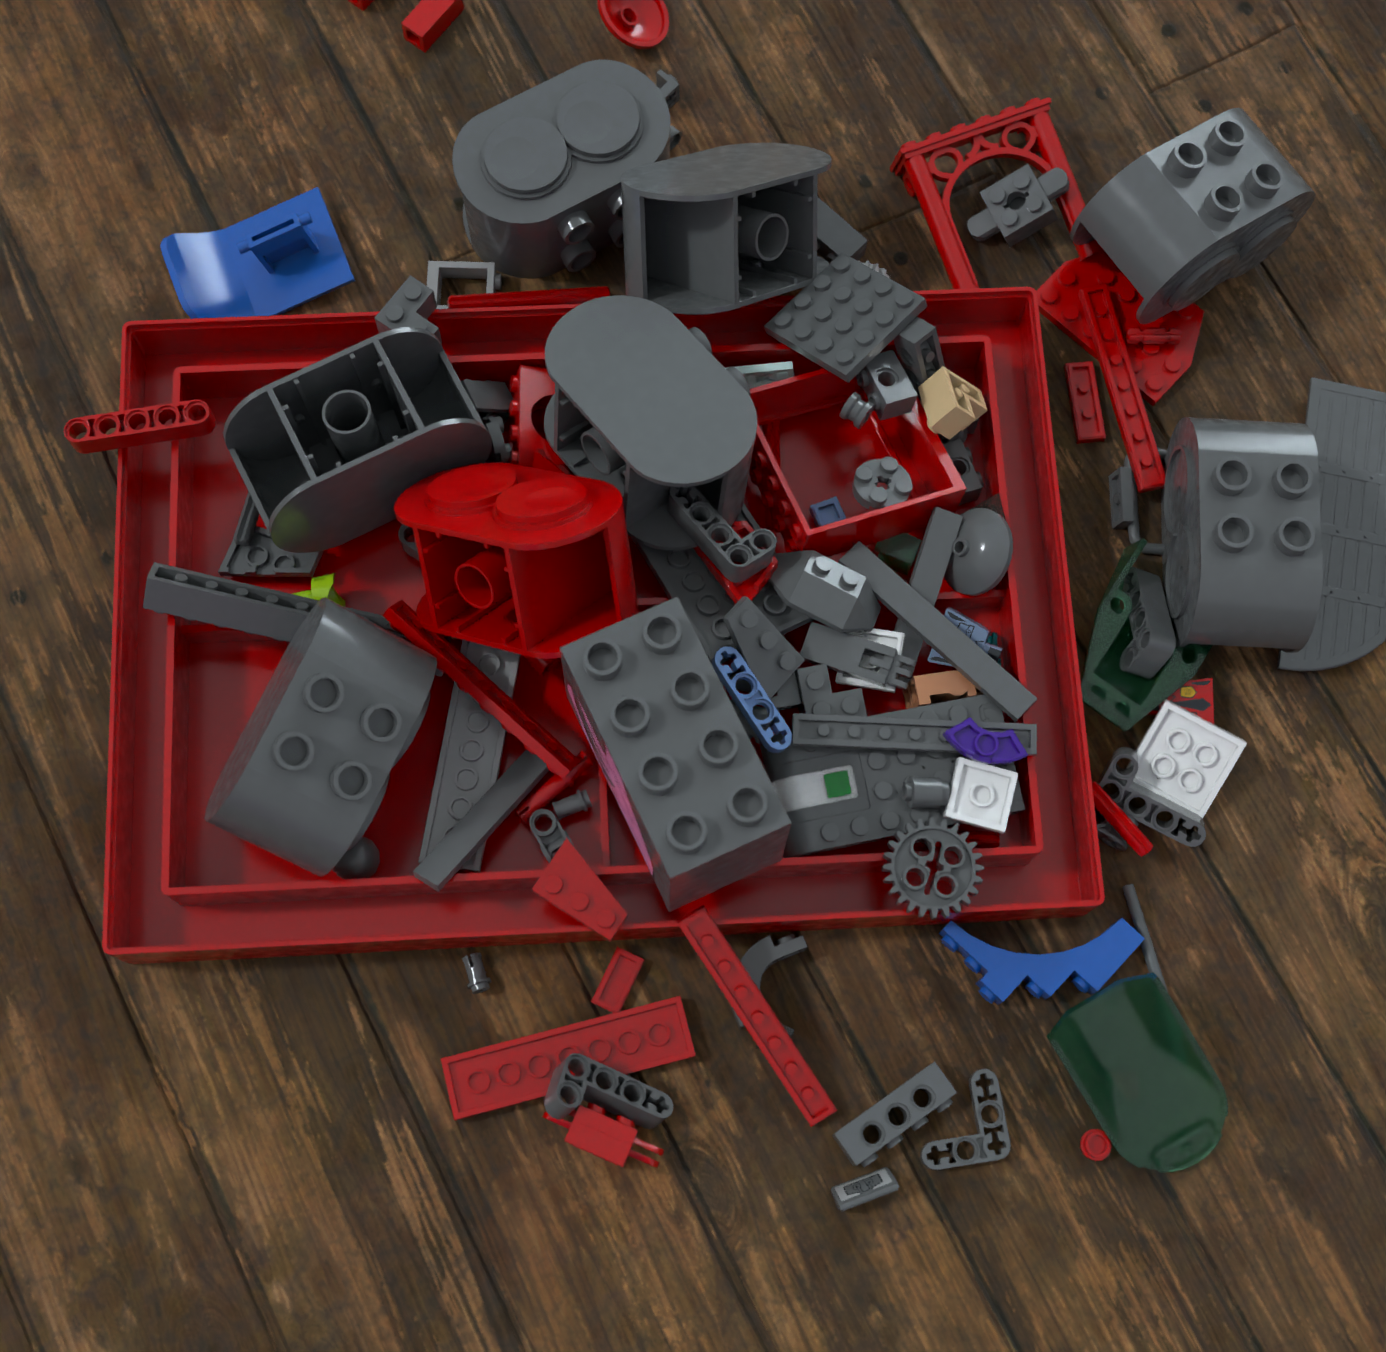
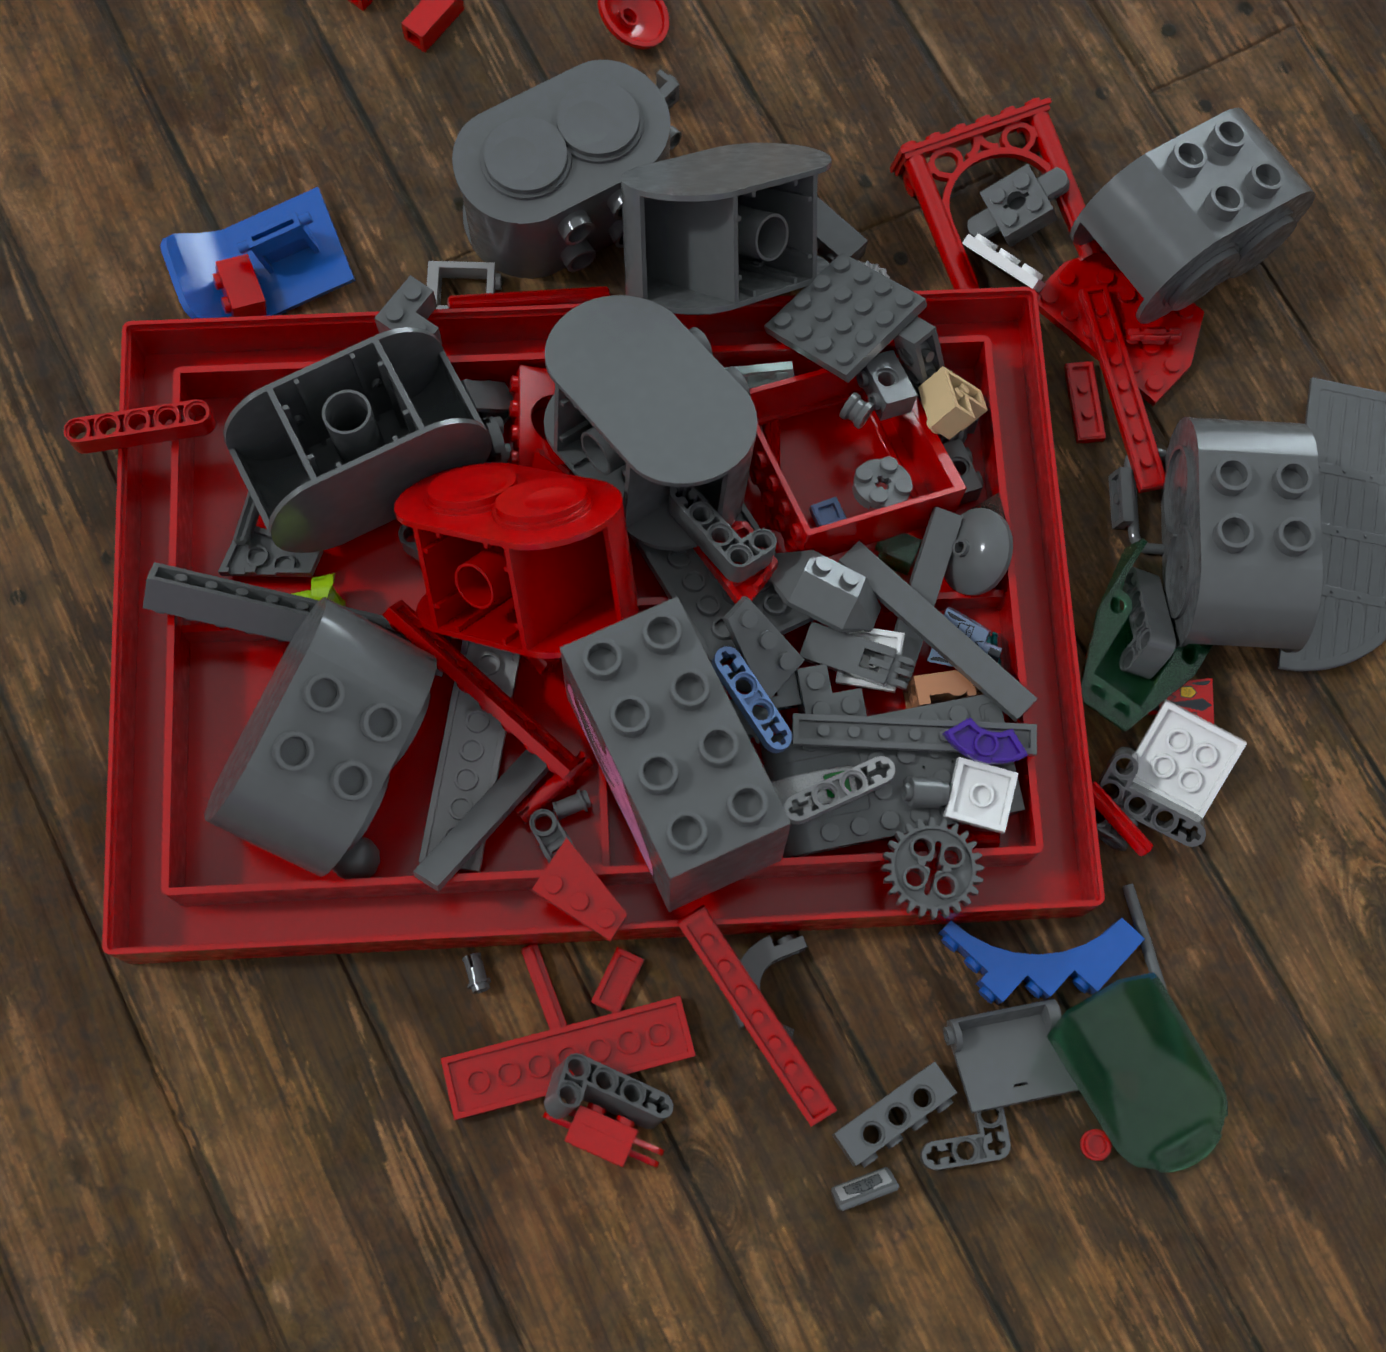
none -> red brick [212,254,266,317]
none -> red axle [521,944,567,1030]
none -> light grey beam [784,756,895,825]
none -> dark grey door [943,999,1079,1114]
none -> white plate [962,233,1046,292]

